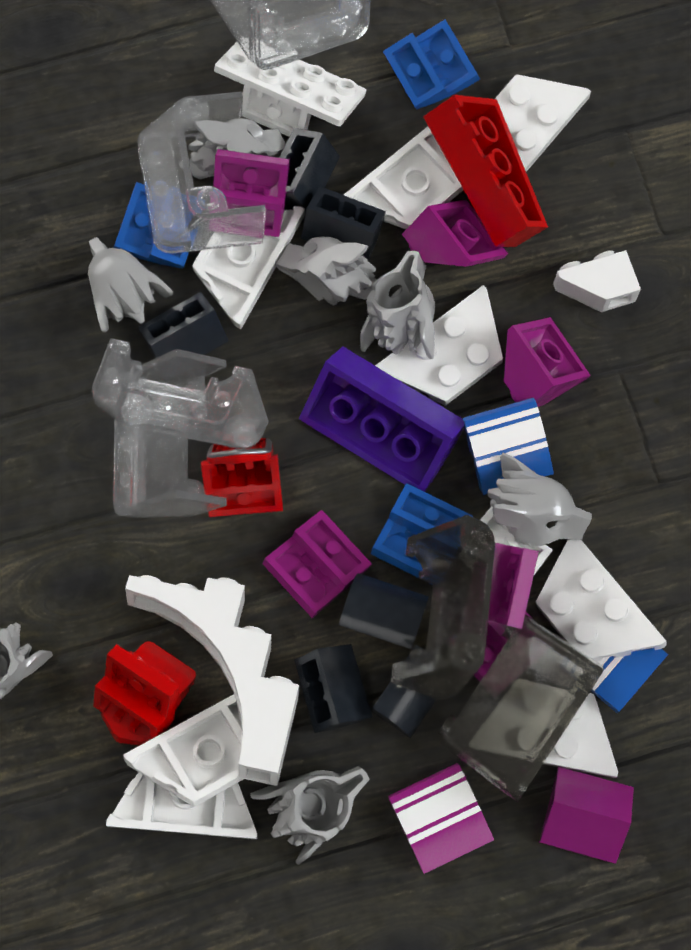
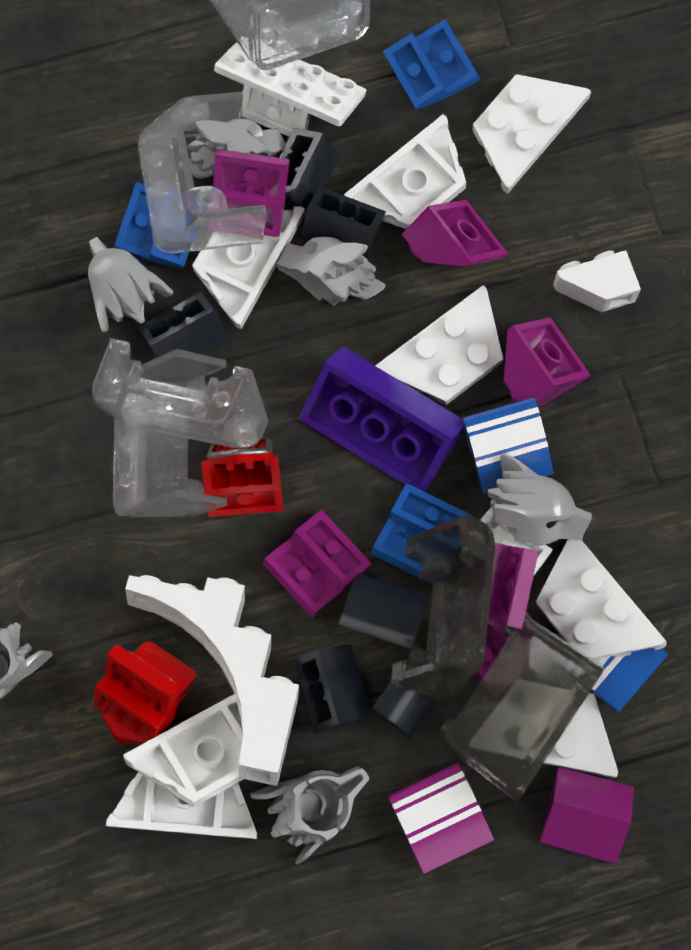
light grey piece [360,251,435,359] -> none
red wedge [423,95,548,247] -> none

